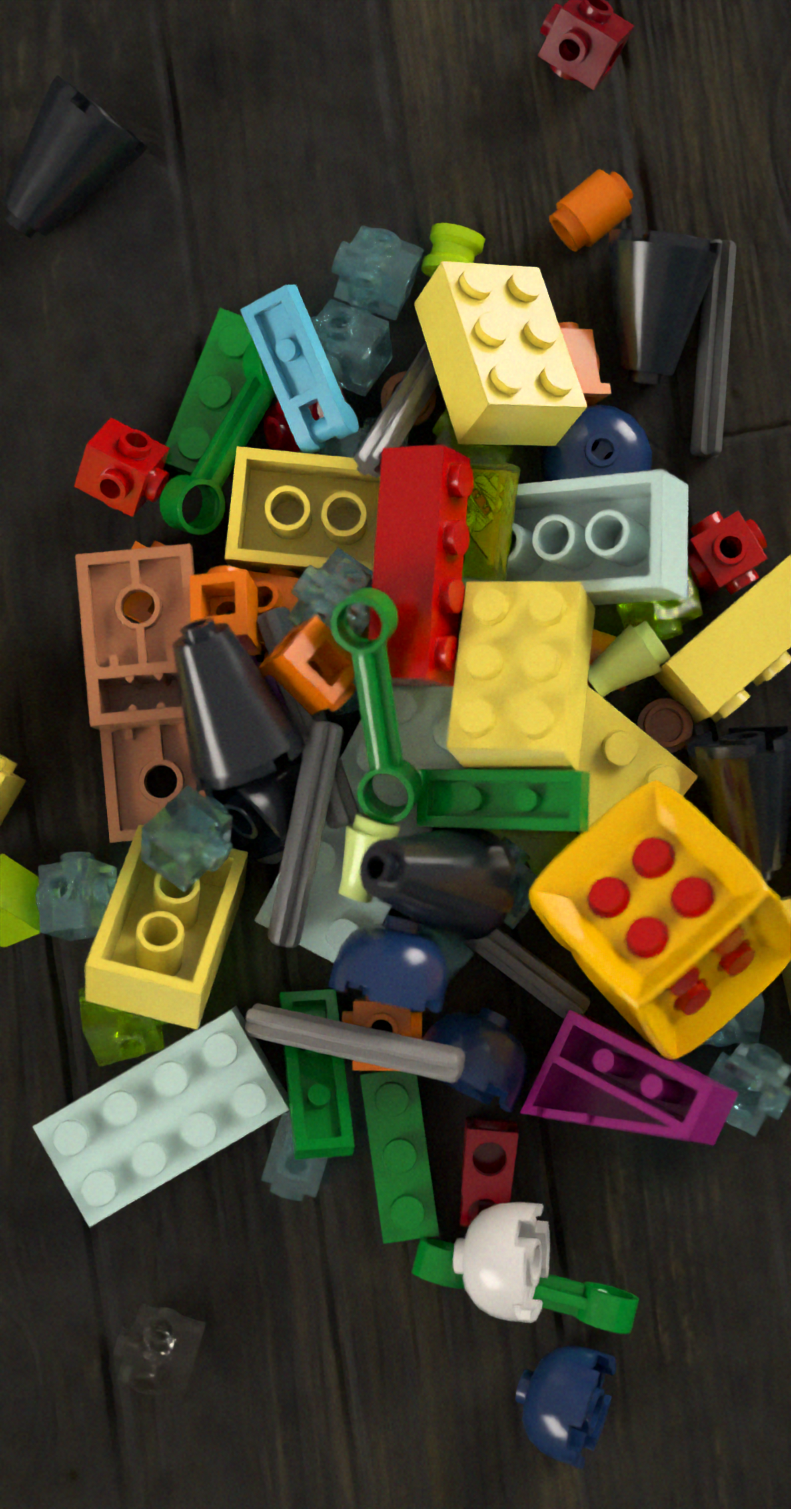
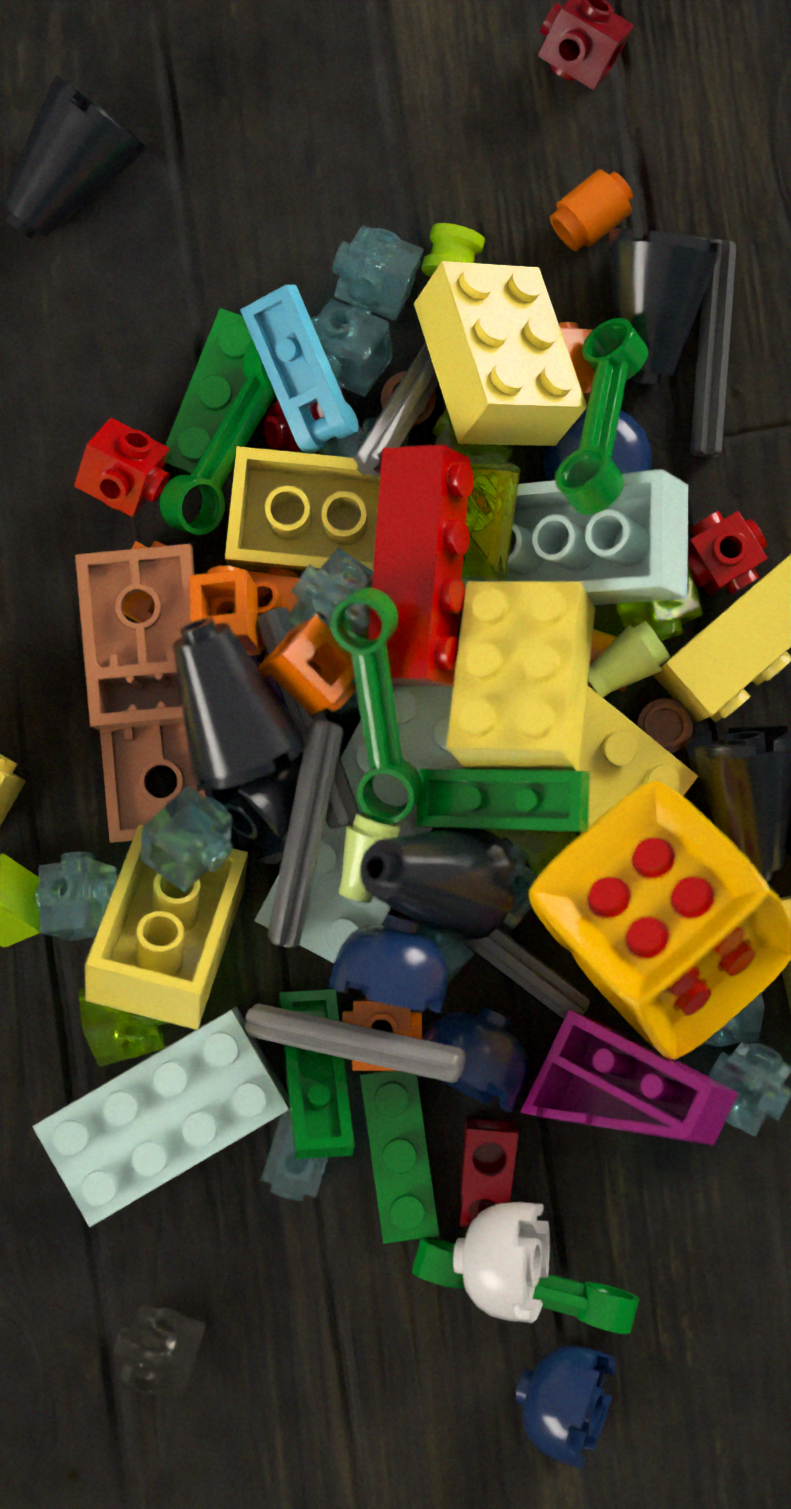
none -> green piece [555,318,648,515]

